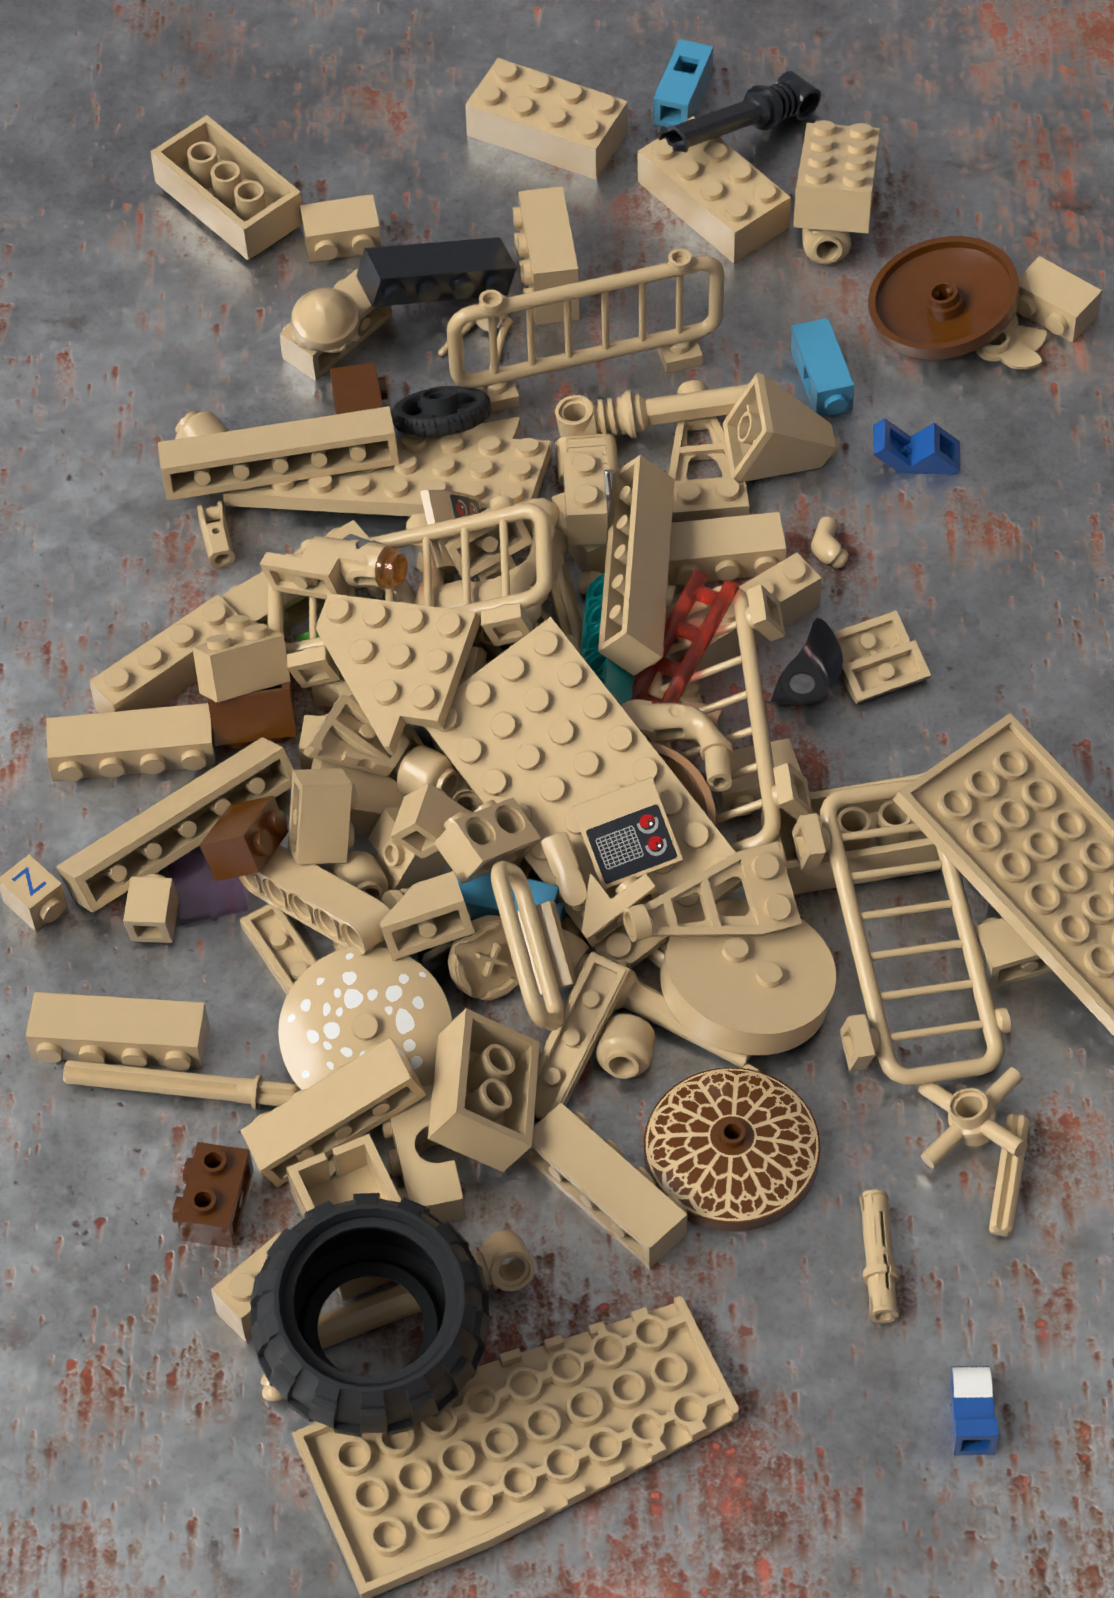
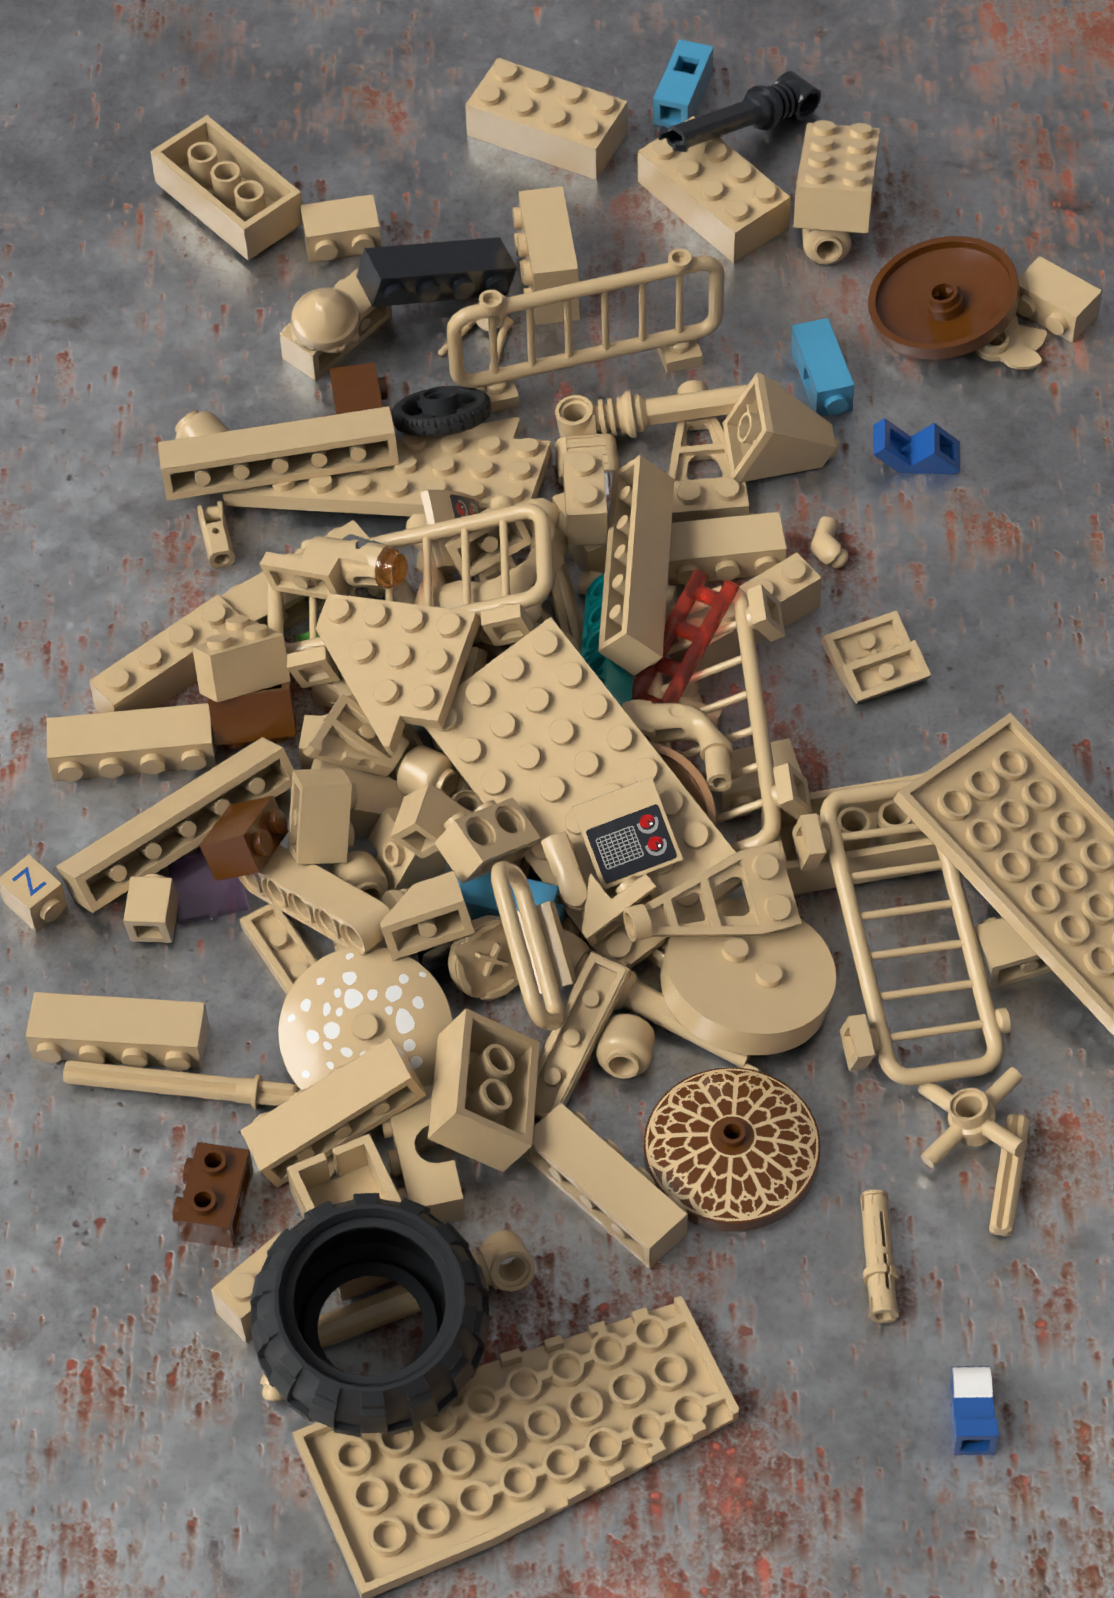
black piece [765,618,843,706] -> none

